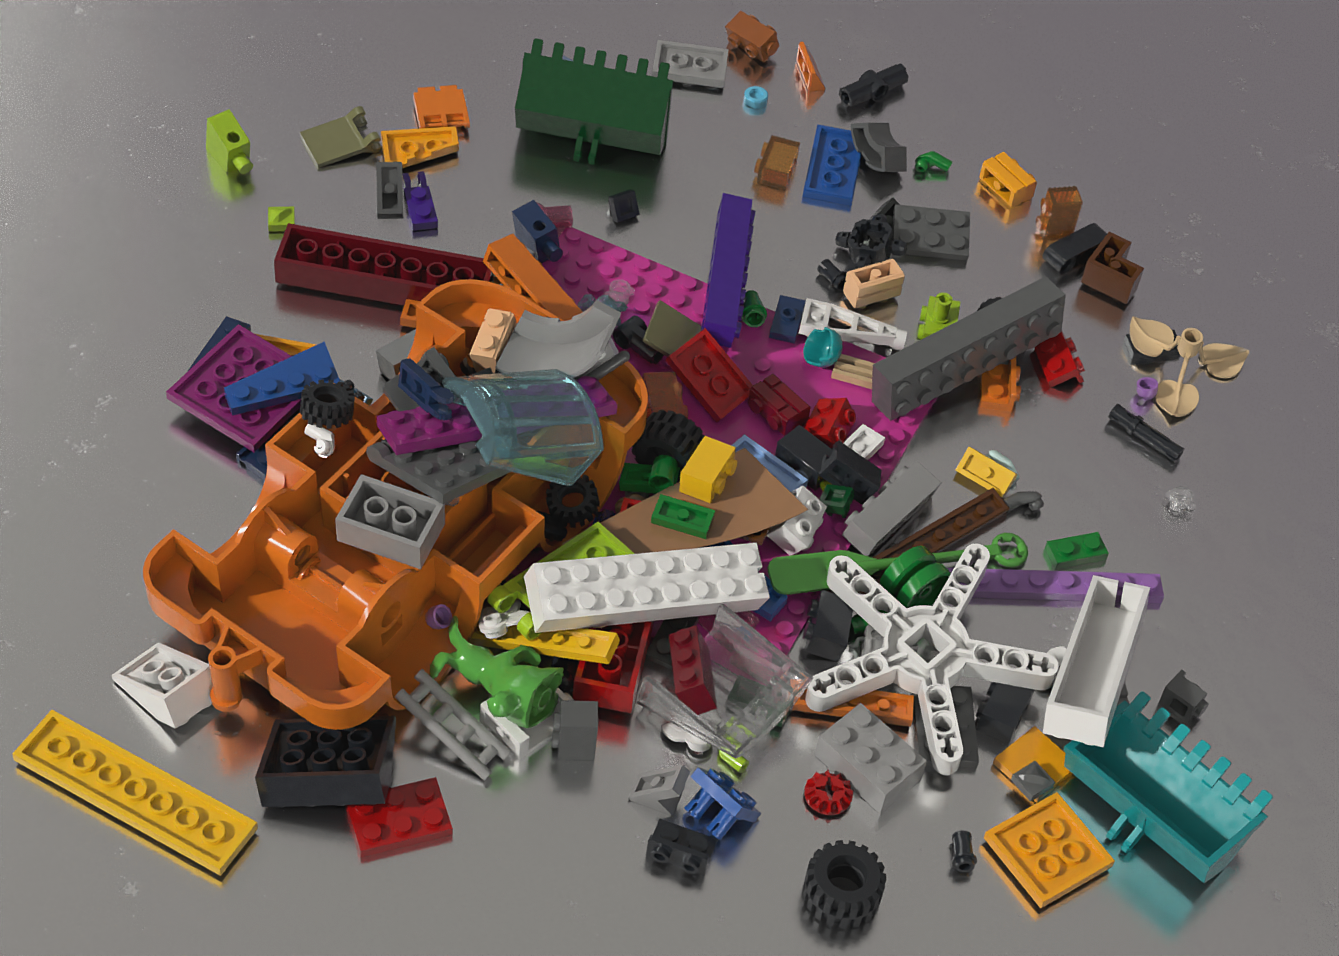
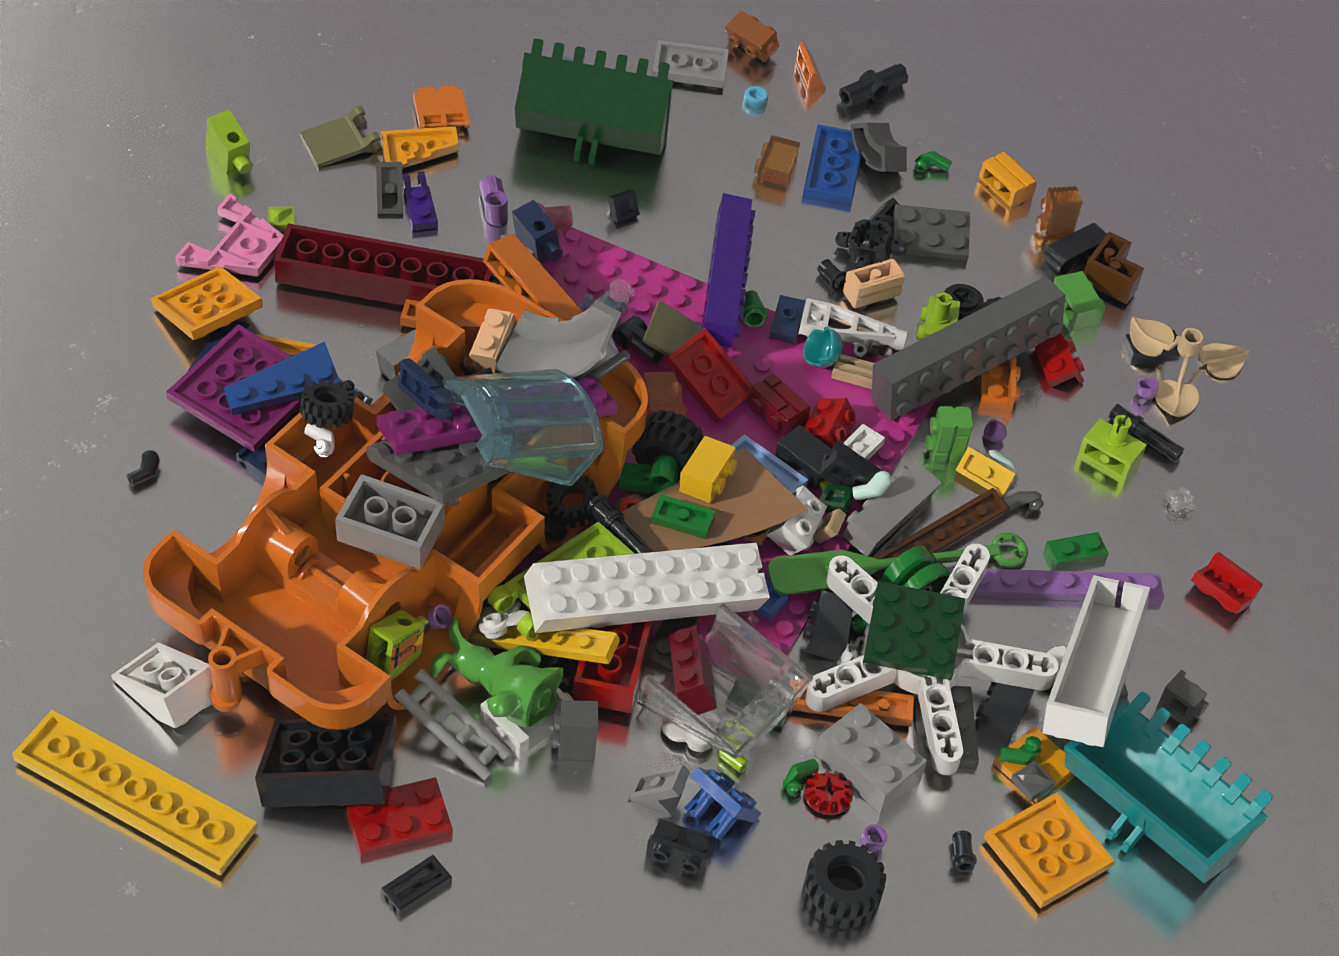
none -> black arm [127,450,160,487]
none -> light orange plate [151,266,263,340]
none -> bright pink wing [175,194,283,276]
none -> lime torso [366,610,430,682]
none -> black tile [381,855,452,916]
none -> medium lavender piece [479,175,508,225]
none -> black pin [585,494,654,554]
none -> green arm [782,759,819,797]
none -> tan tile [813,509,846,544]
none -> light aqua arm [853,471,892,500]
none -> dark grey arm [854,339,880,360]
none -> medium lavender hinge [860,824,888,852]
none -> dark green plate [863,581,965,680]
none -> bright green brick [925,406,973,463]
none -> black gear [944,284,984,318]
none -> medium lavender hinge [983,419,1007,442]
none -> green arm [999,736,1042,765]
none -> bright green brick [1053,271,1105,331]
none -> lime brick [1078,415,1147,481]
none -> red bracket [1191,552,1263,614]

